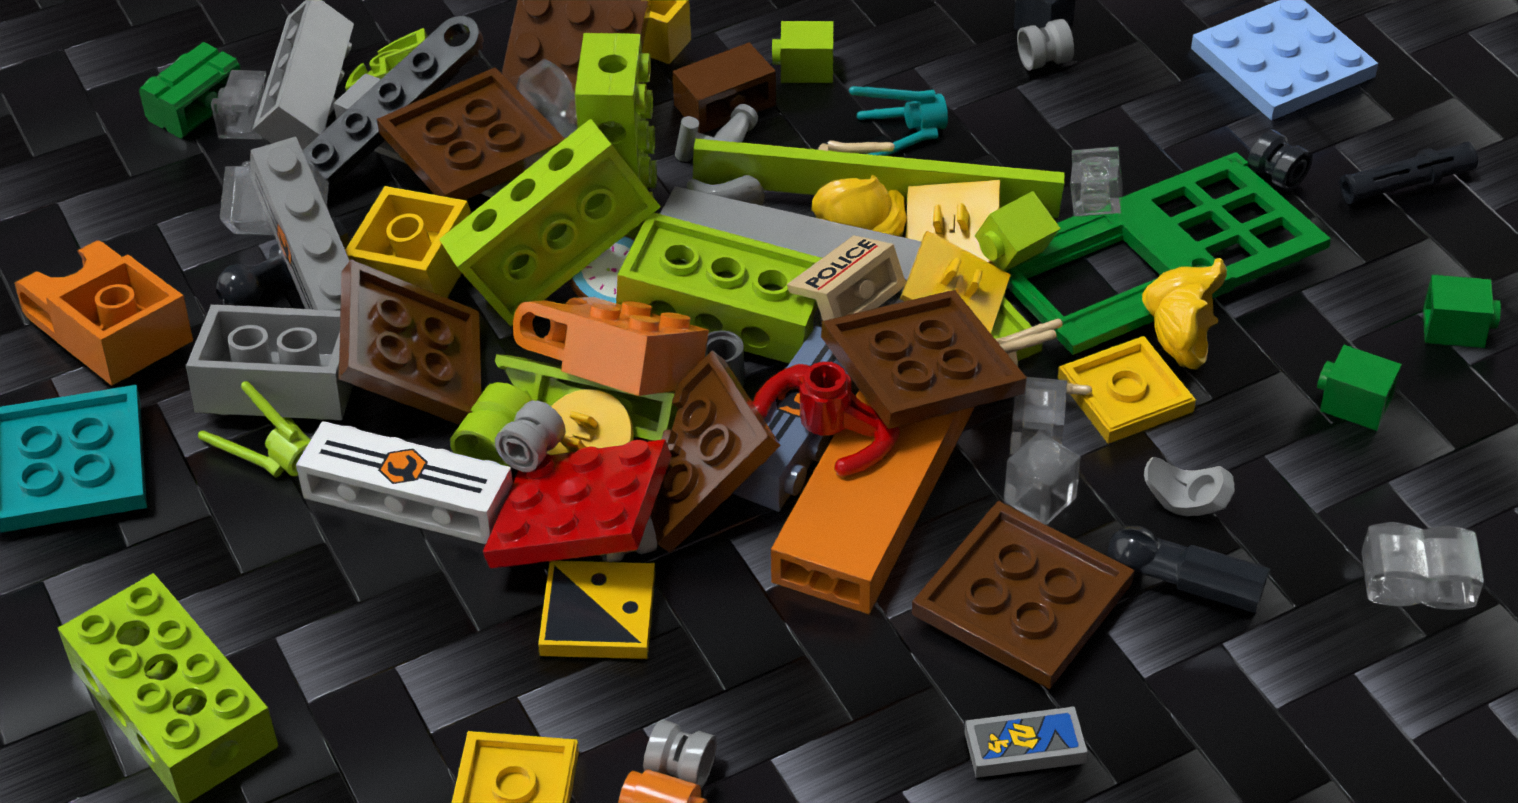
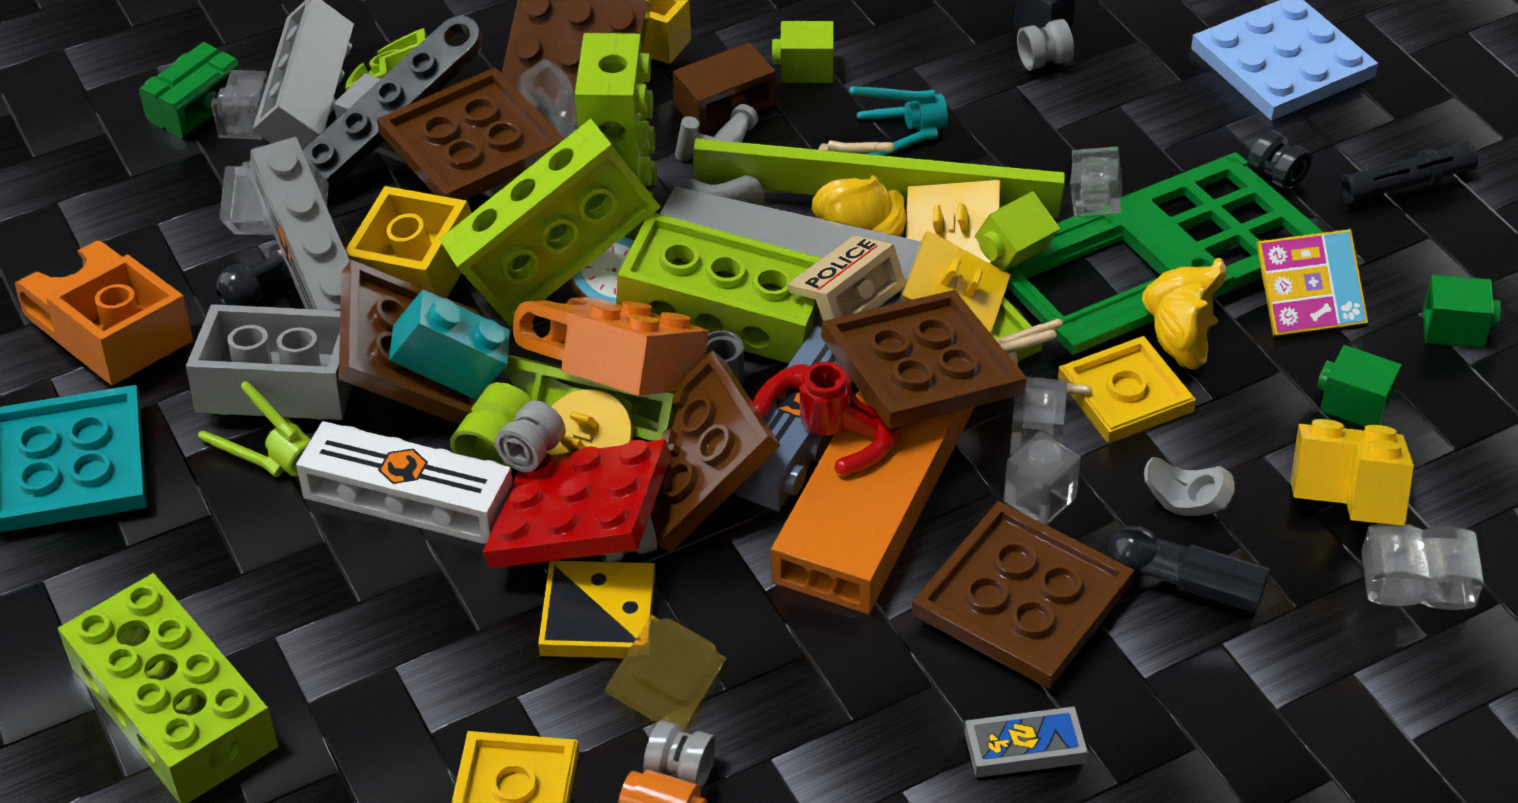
none -> teal brick [389,289,510,400]
none -> clear yellow piece [604,615,726,731]
none -> piece [1256,229,1368,337]
none -> yellow brick [1291,419,1414,526]

